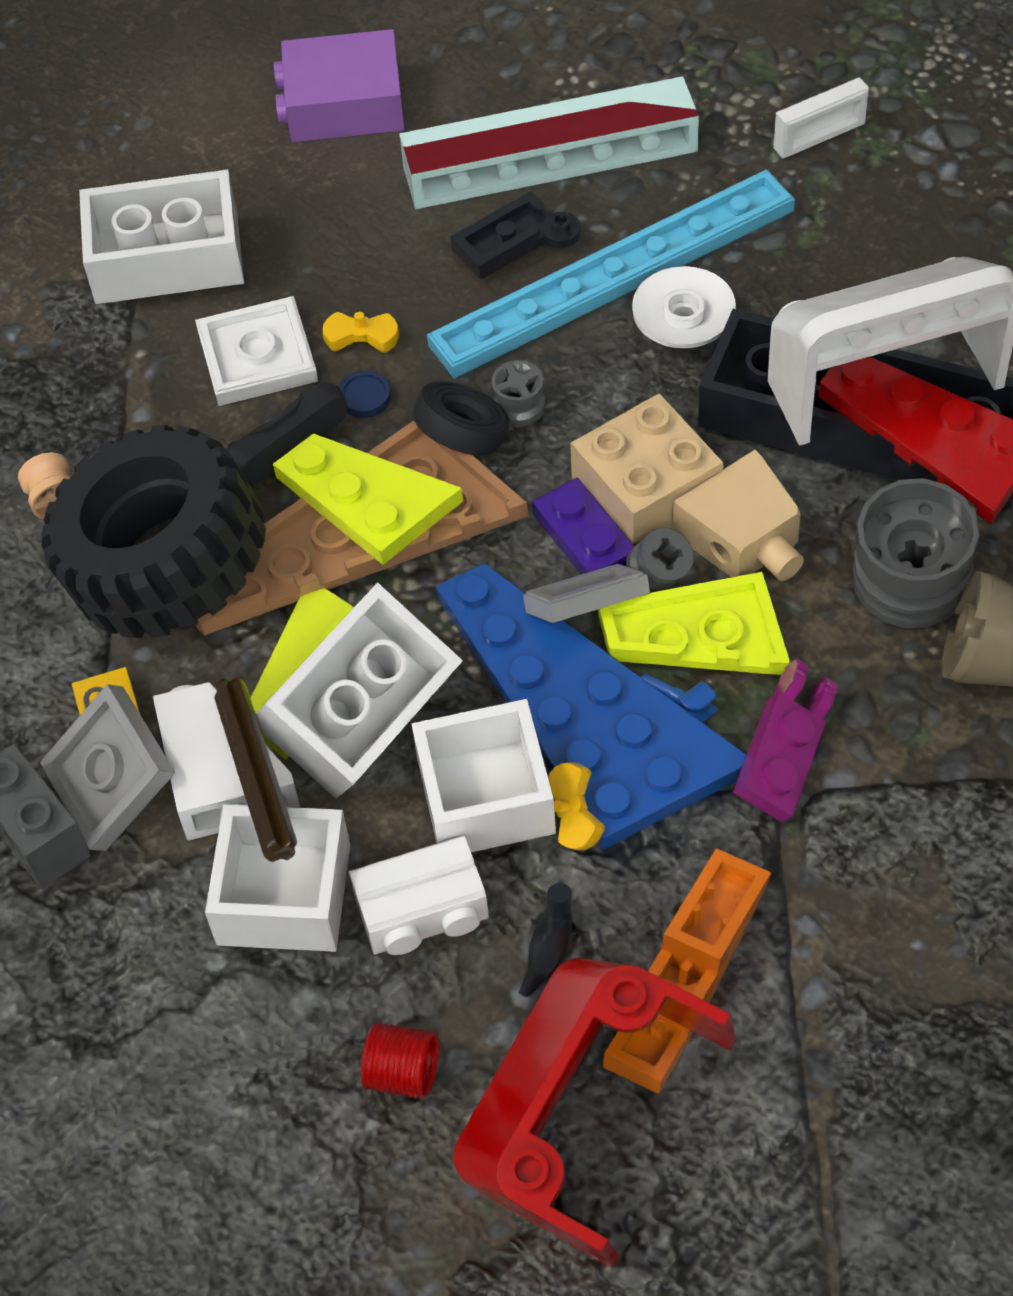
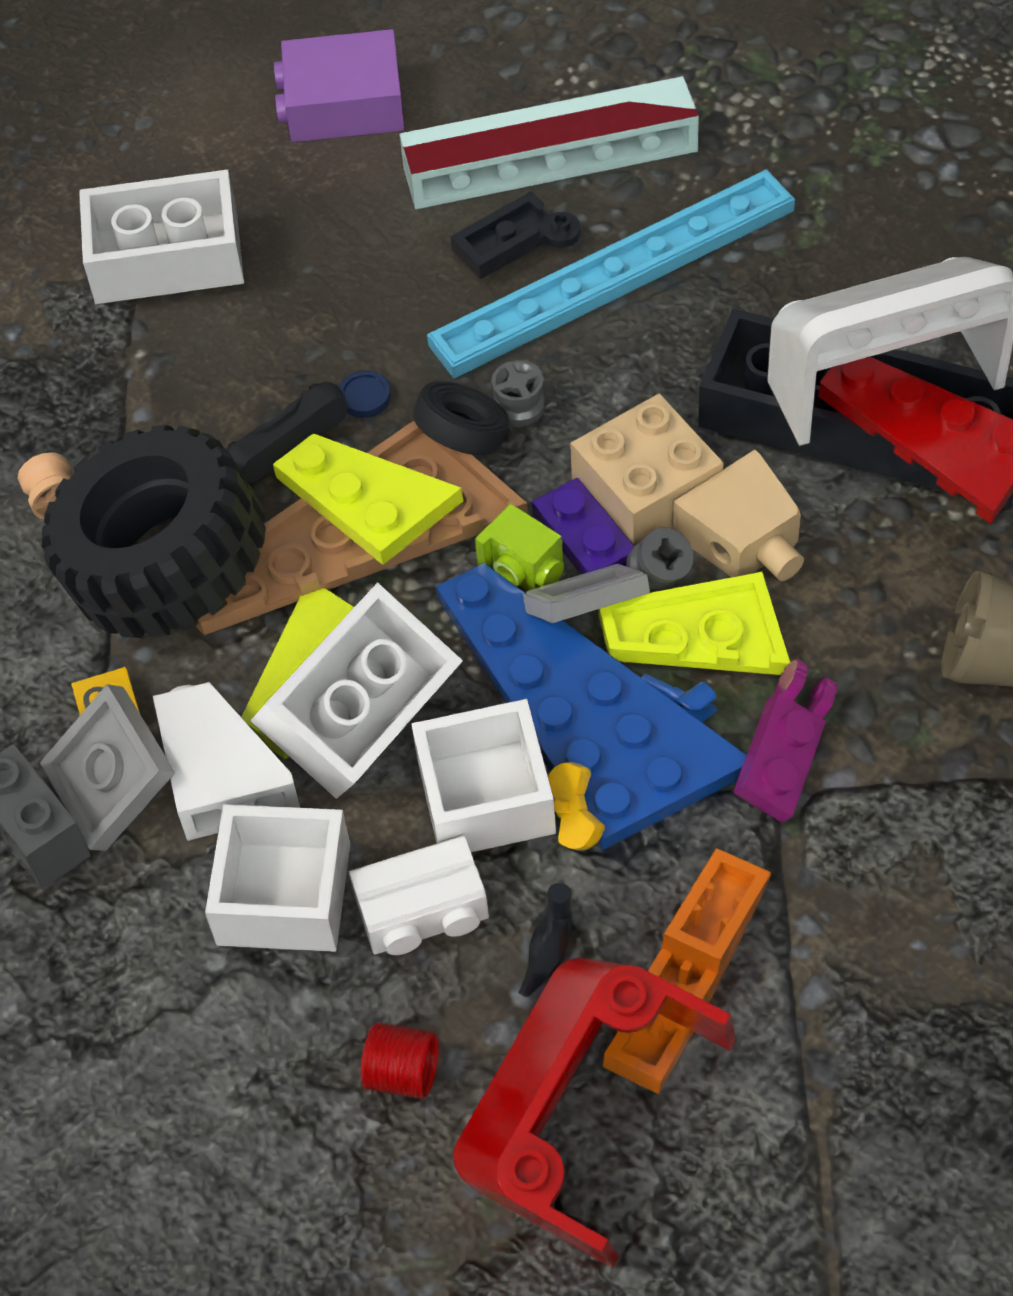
white tile [195,296,318,406] -> none
dark brown axle [214,678,298,862] -> none
yellow piece [322,312,400,353] -> none
white dish [632,266,736,348] -> none
white tile [774,77,869,159] -> none
dark grey wheel [852,478,979,629] -> none
none -> lime brick [475,503,564,591]

